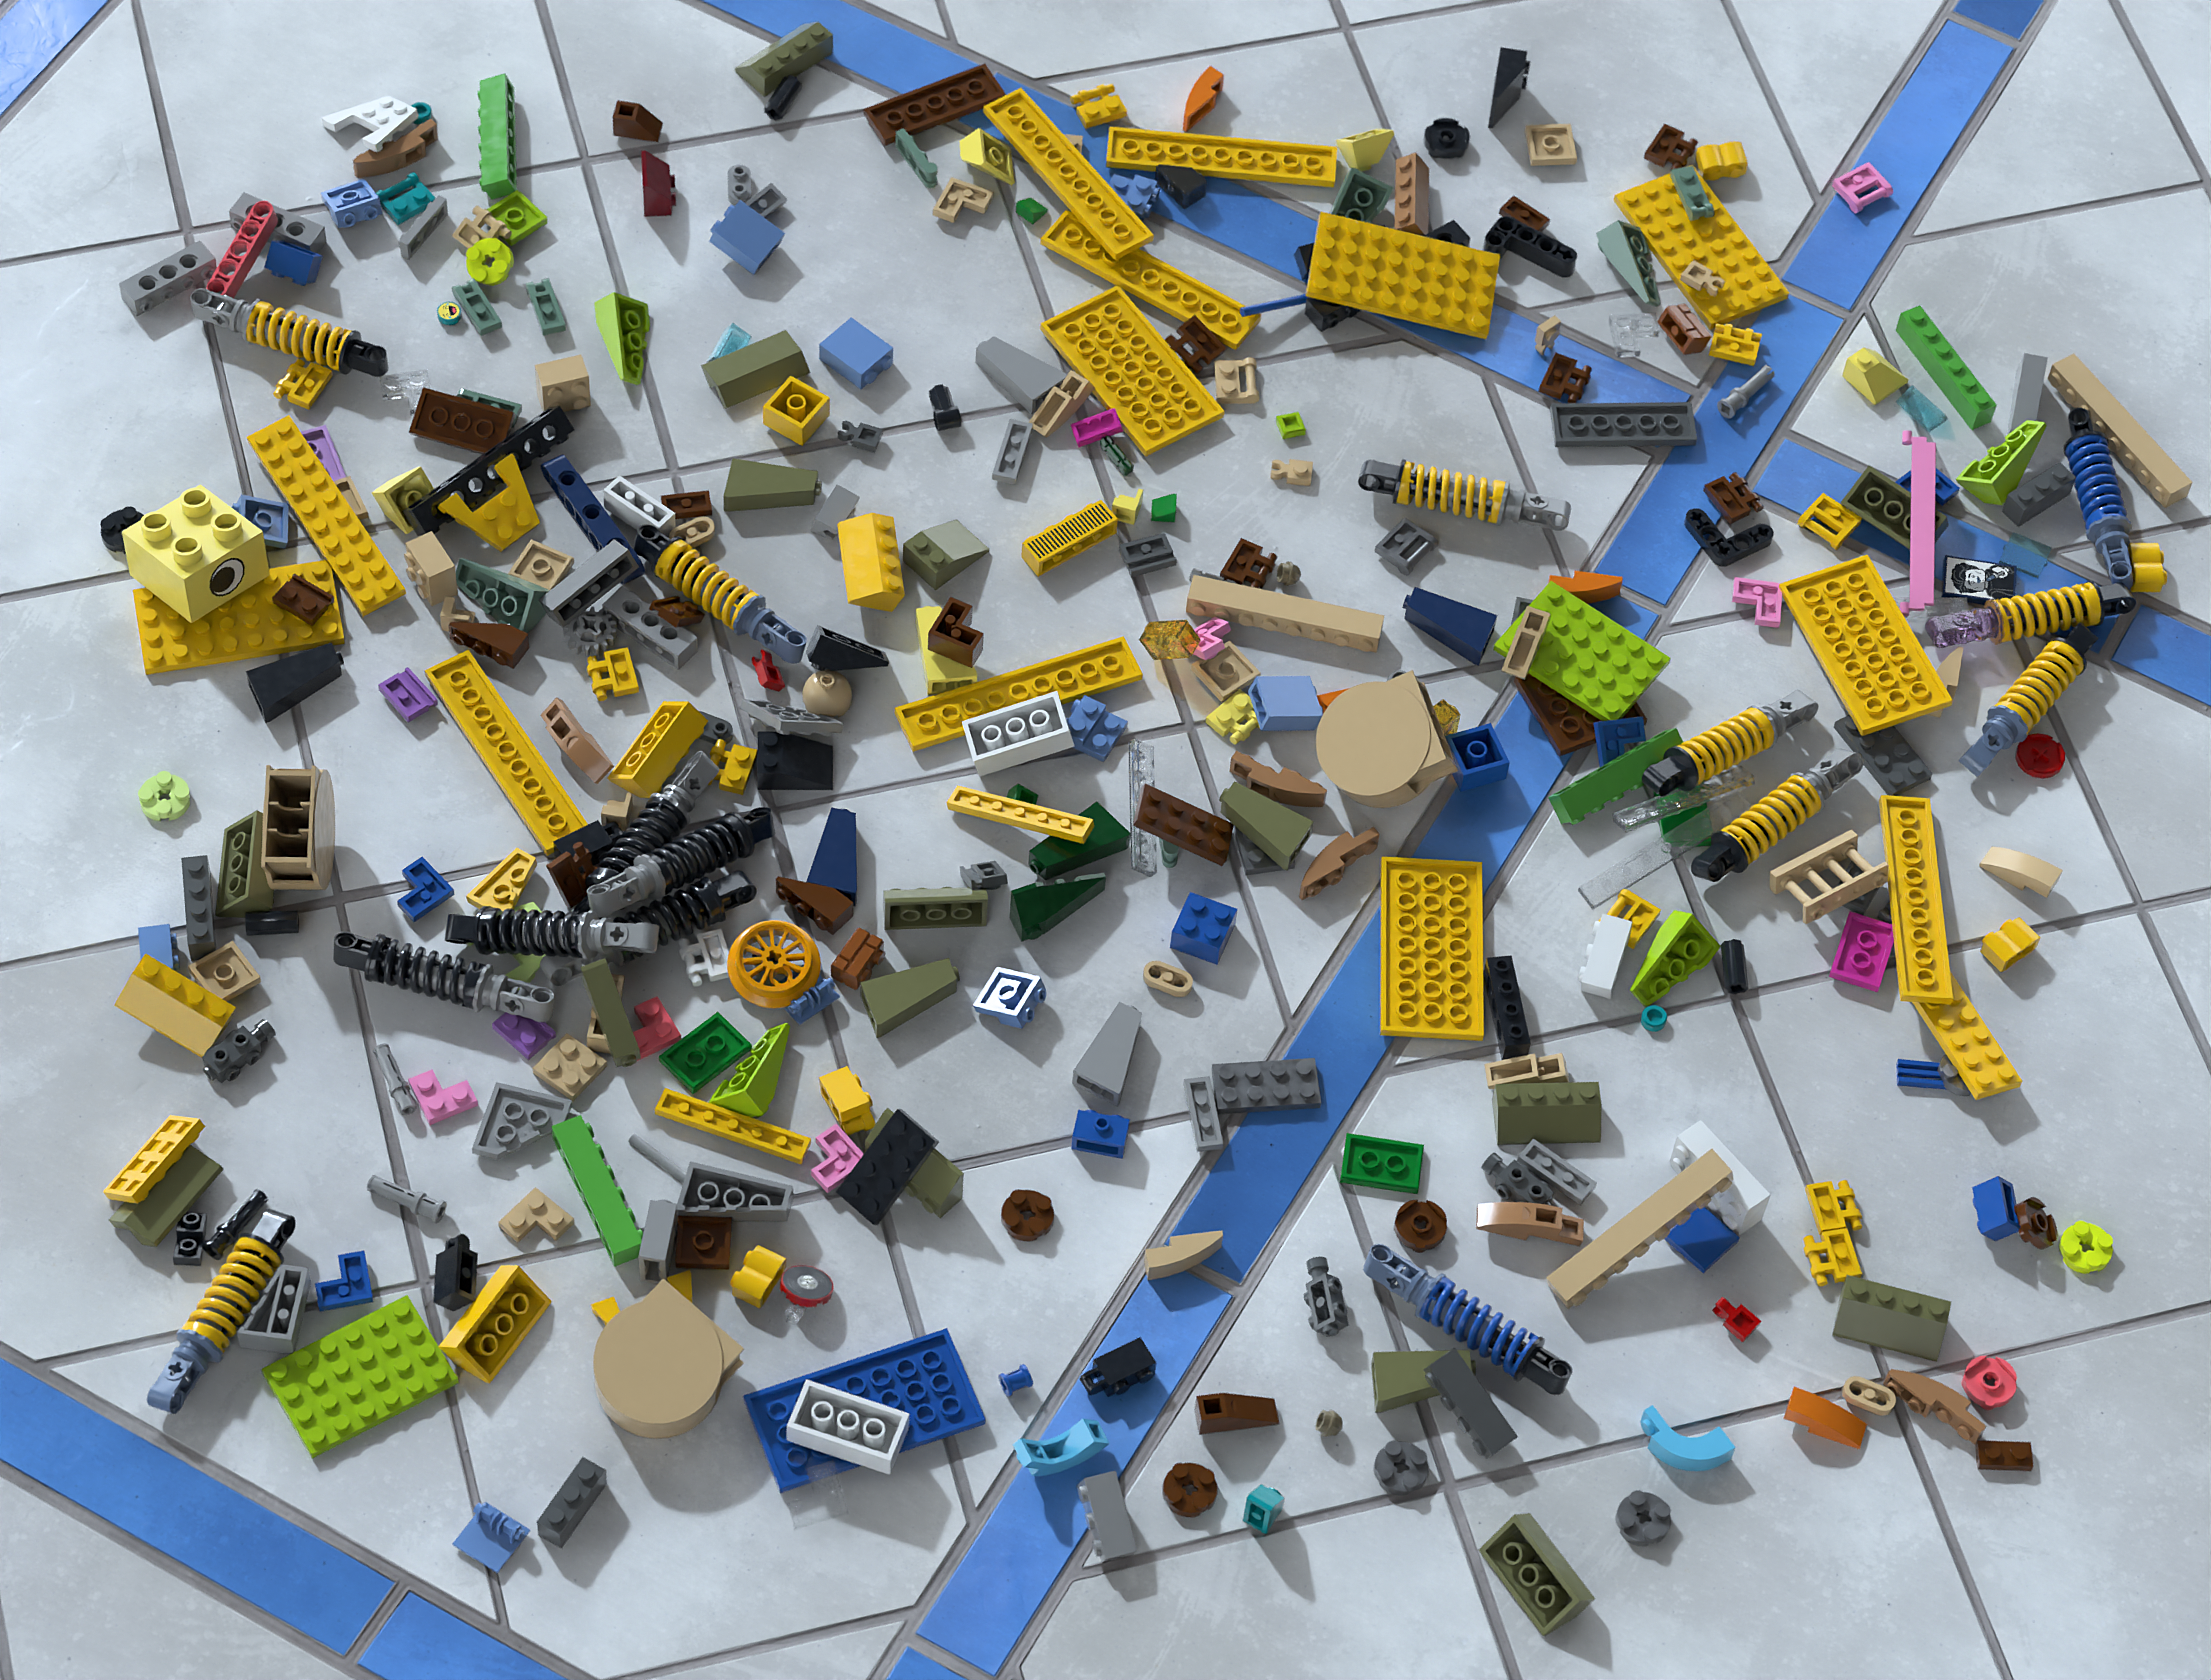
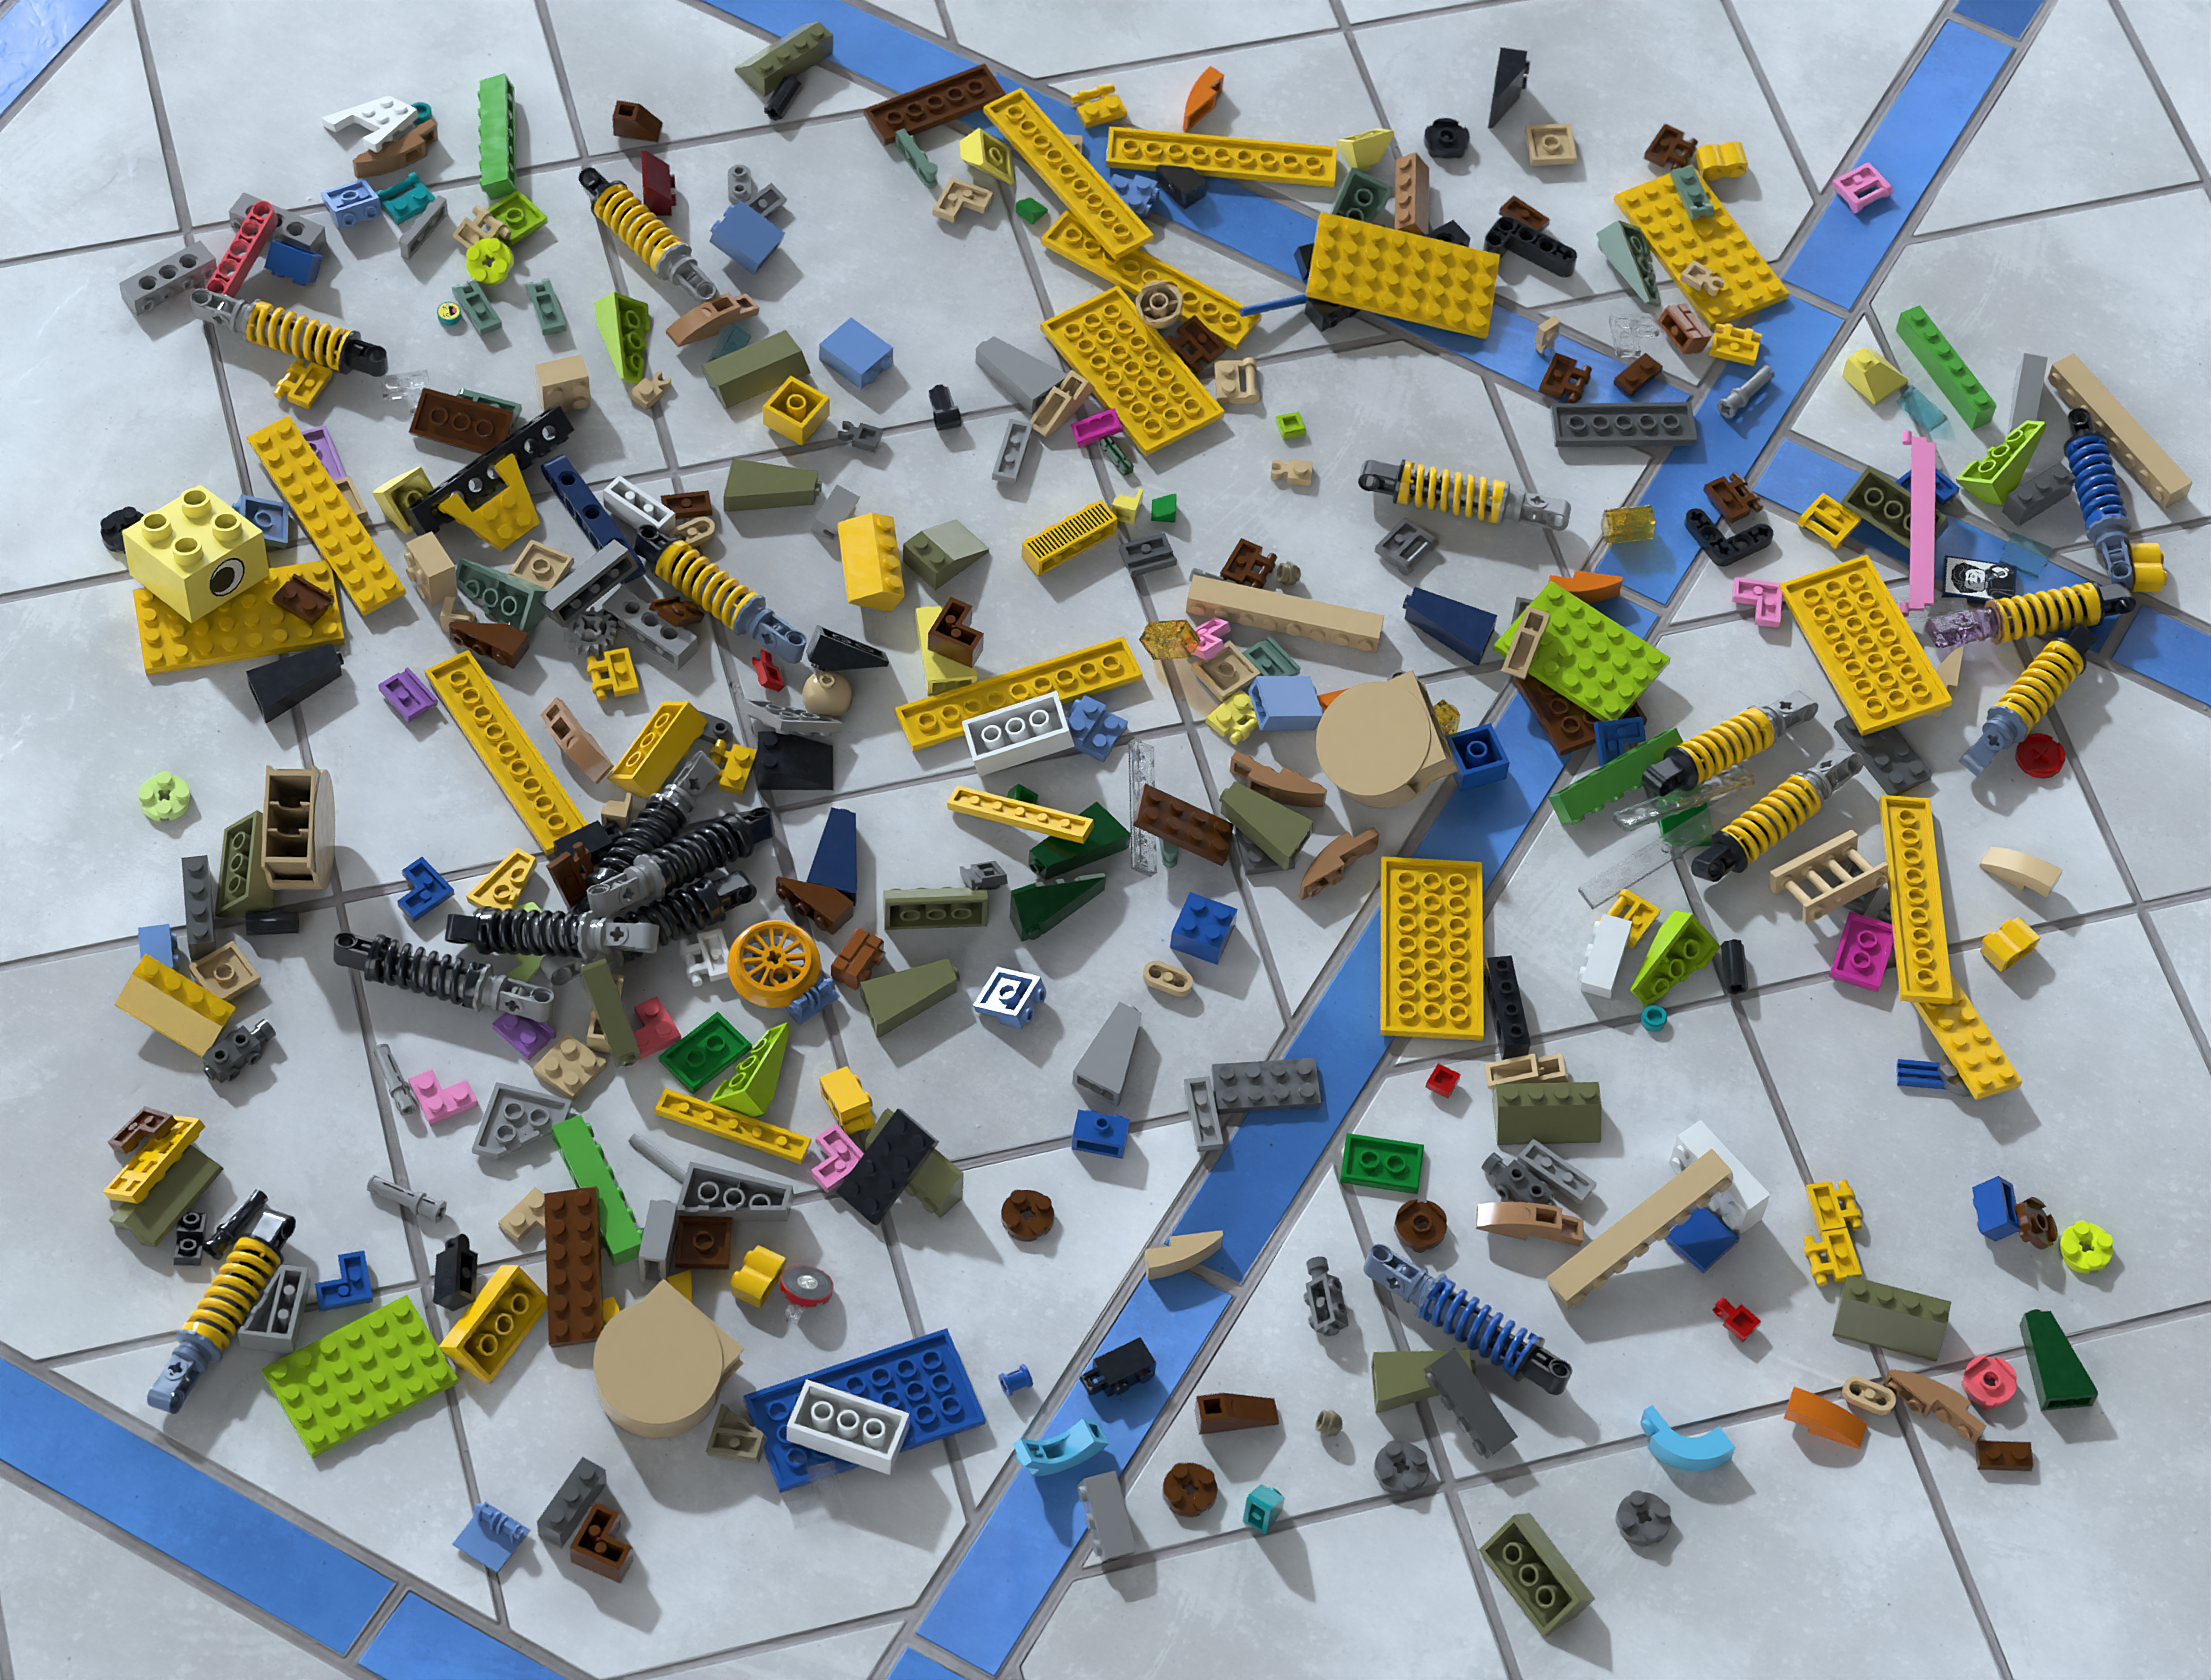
none -> reddish brown plate [108,1106,178,1154]
none -> reddish brown plate [544,1186,604,1348]
none -> reddish brown brick [569,1502,633,1584]
none -> piece [578,167,720,305]
none -> tan plate [629,371,671,410]
none -> medium nougat slope [666,293,760,347]
none -> dark tan wing [706,1404,767,1463]
none -> tan cylinder [1136,280,1183,329]
none -> sand green plate [1242,636,1301,676]
none -> red plate [1425,1063,1461,1099]
none -> clear yellow brick [1601,505,1656,544]
none -> reddish brown plate [1613,353,1663,397]
none -> dark green slope [2019,1309,2098,1411]

